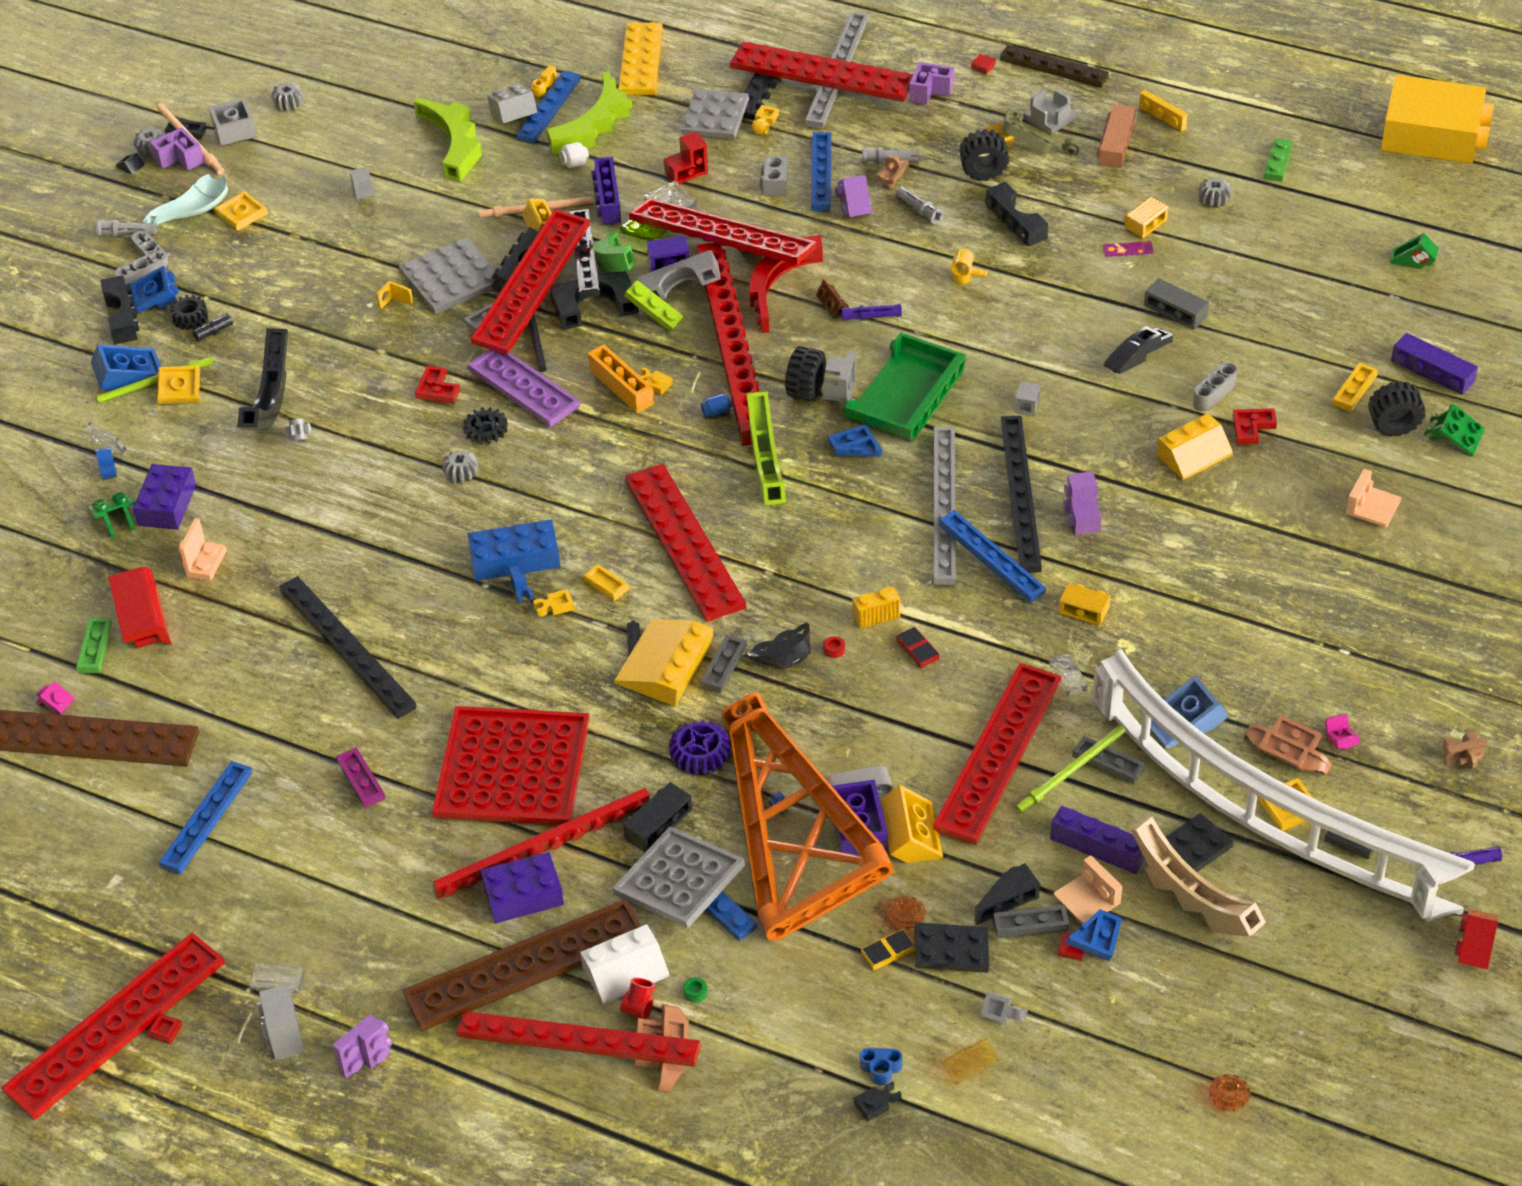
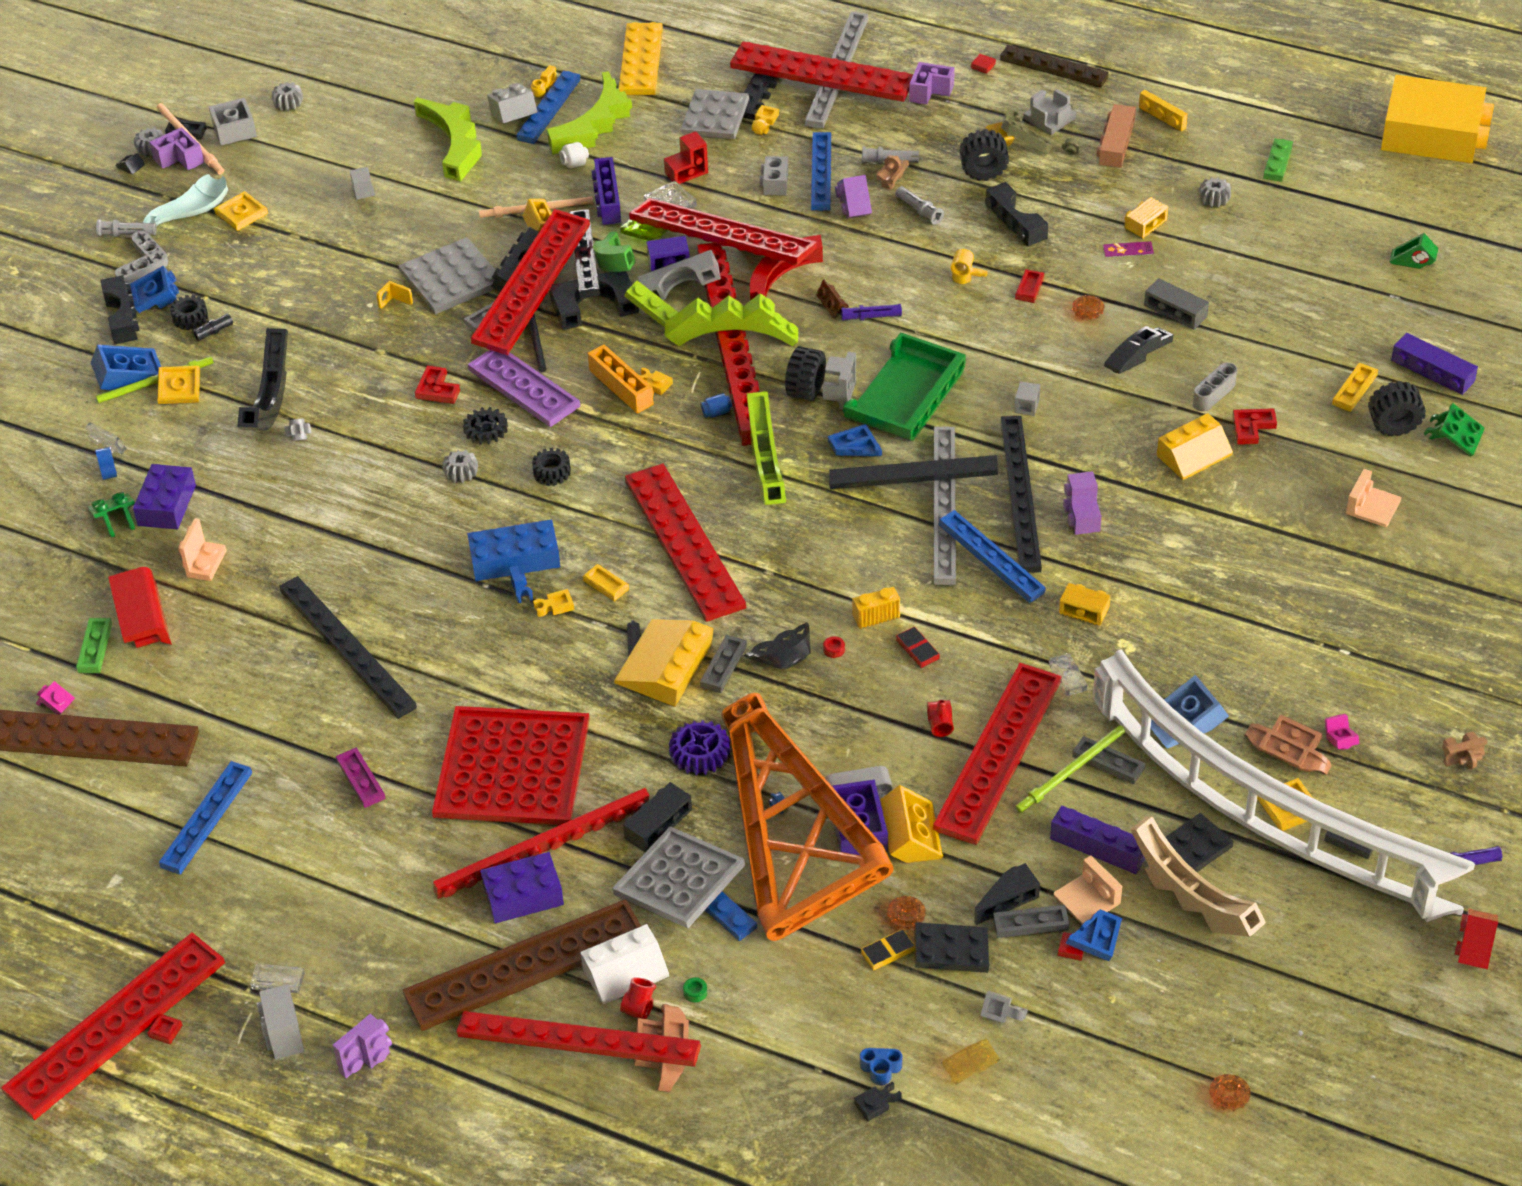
none -> black tyre [532,448,571,486]
none -> lime arch [664,294,798,346]
none -> black tile [829,455,998,489]
none -> red piece [927,700,954,737]
none -> red tile [1015,269,1045,303]
none -> clear orange gear [1072,295,1105,320]

